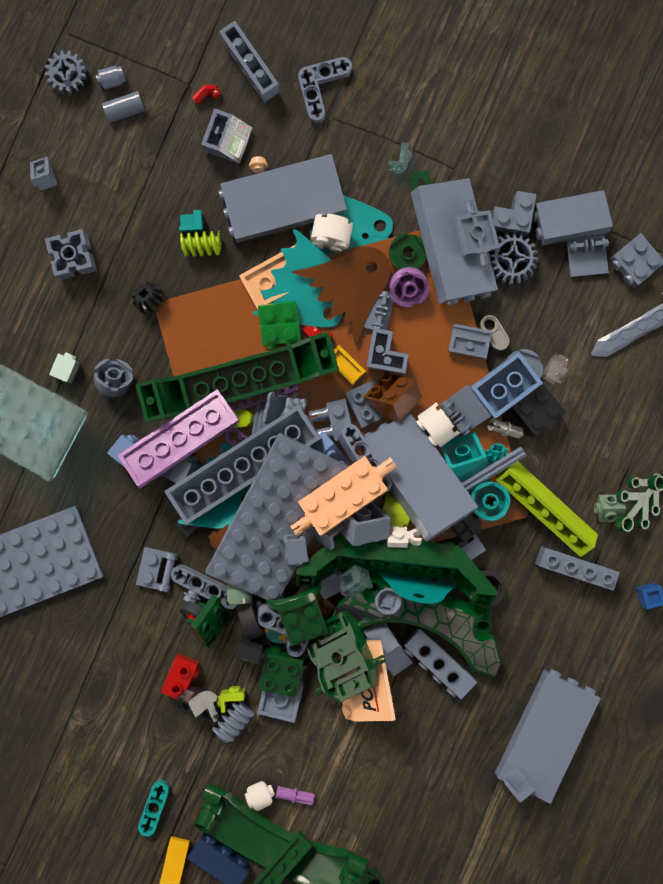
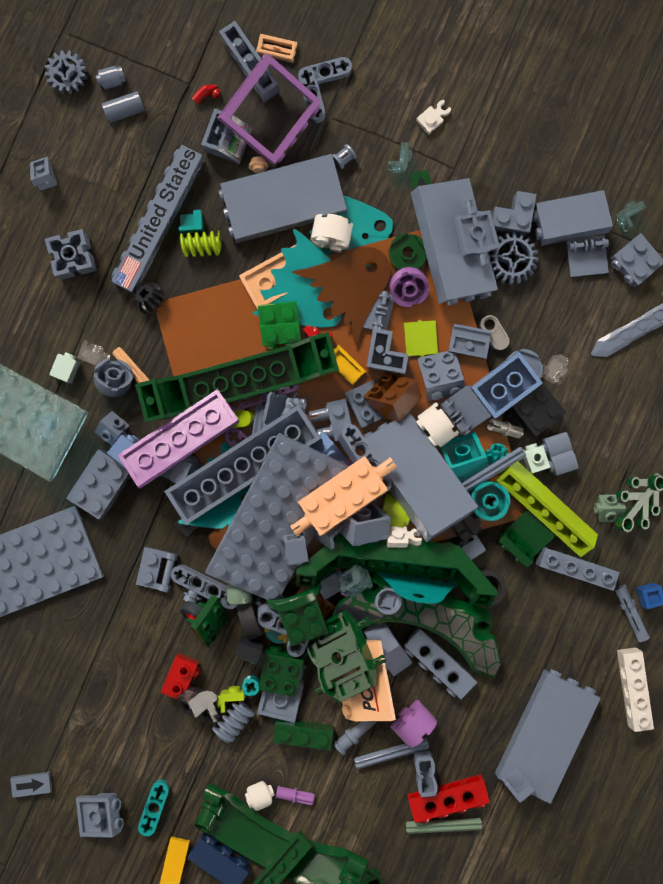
none -> sand blue tile [10,772,52,798]
none -> sand blue brick [66,449,131,519]
none -> sand blue plate [76,793,124,837]
none -> clear brick [77,340,110,366]
none -> sand blue brick [95,411,130,446]
none -> sand blue brick [111,145,205,294]
none -> light nougat axle [112,347,149,383]
none -> medium lavender window [217,53,321,164]
none -> teal bush [242,675,260,696]
none -> light nougat tile [256,34,297,63]
none -> dark green brick [273,718,333,751]
none -> sand blue bush [332,144,357,170]
none -> sand blue pin [332,721,378,755]
none -> sand blue axle [354,738,429,769]
none -> medium lavender brick [390,700,437,748]
none -> lime piece [404,320,438,357]
none -> sand green axle [406,818,482,834]
none -> red brick [407,774,490,823]
none -> sand blue brick [414,750,437,797]
none -> white plate [416,100,451,135]
none -> sand blue bracket [418,351,464,401]
none -> dark green bracket [499,510,554,568]
none -> light aqua brick [524,443,550,473]
none -> sand blue brick [540,432,579,476]
none -> sand blue pin [614,585,650,642]
none -> clear light blue bracket [617,201,646,231]
none -> white brick [617,647,654,732]

